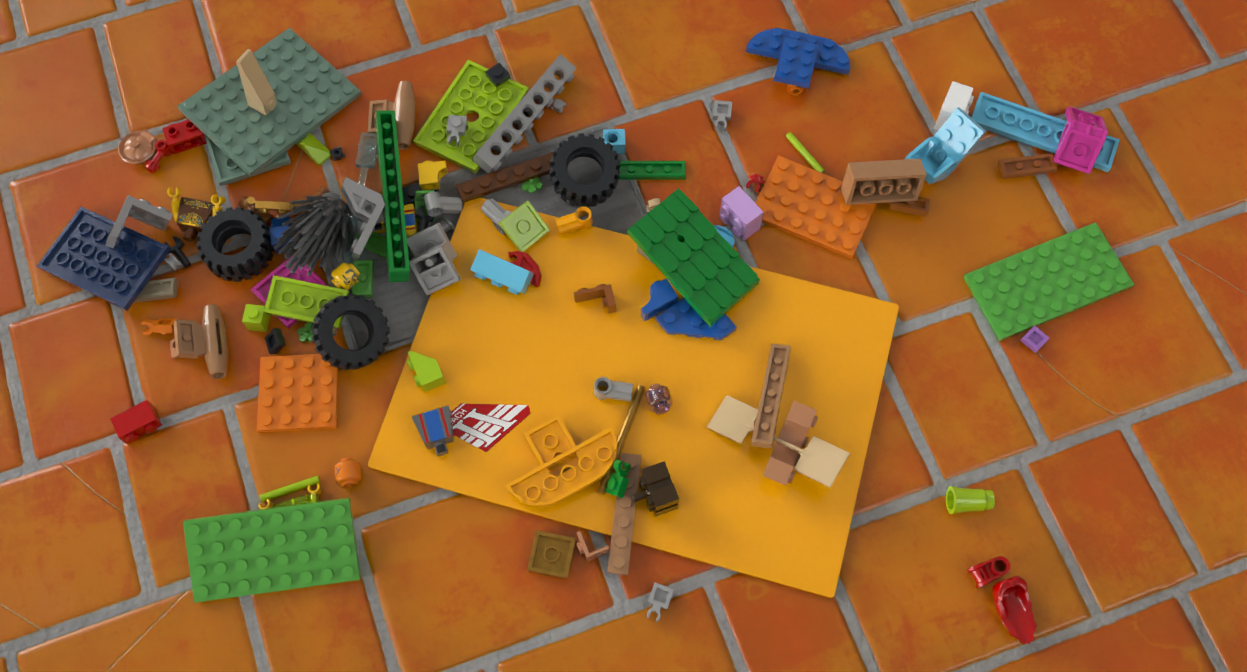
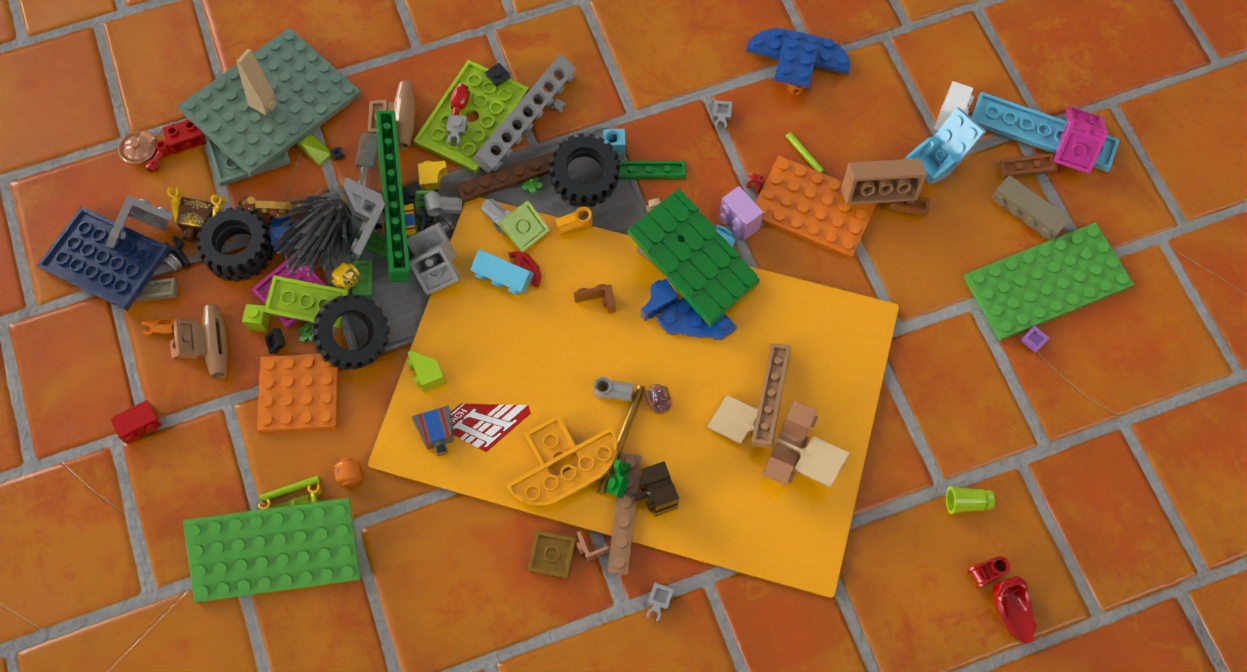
none -> red plant [450,84,470,116]
none -> dark tan brick [992,175,1071,240]

